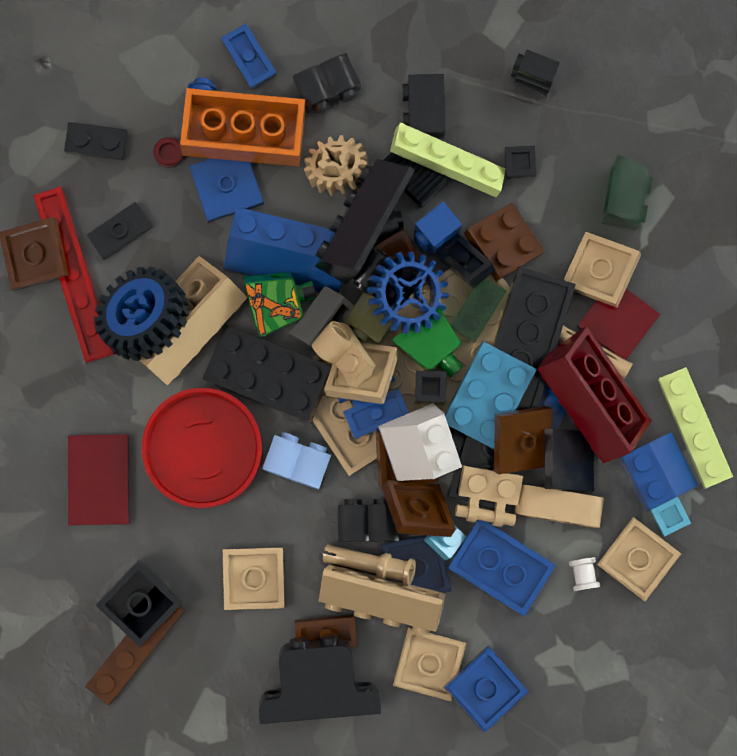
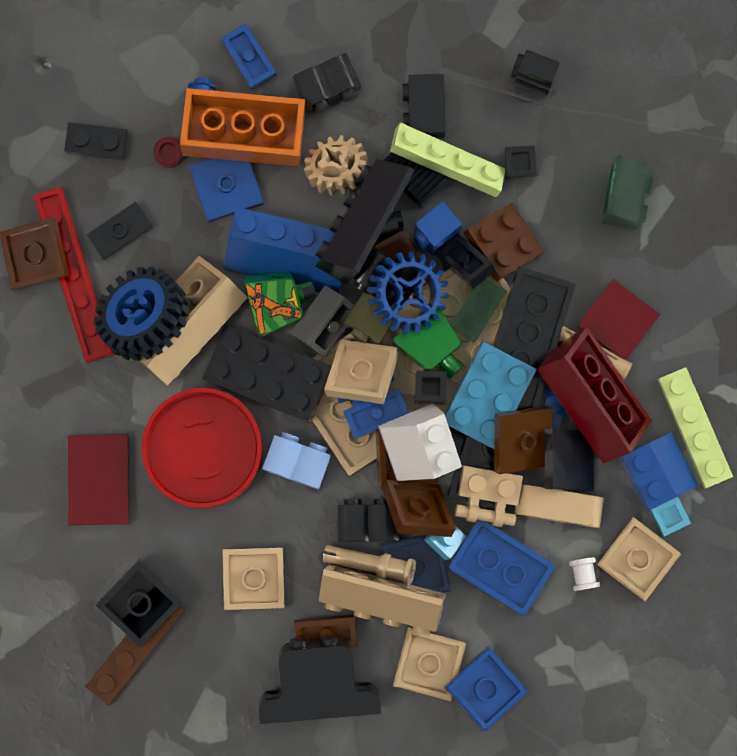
tan plate [312,321,376,388] -> none
tan plate [564,232,641,307] -> none

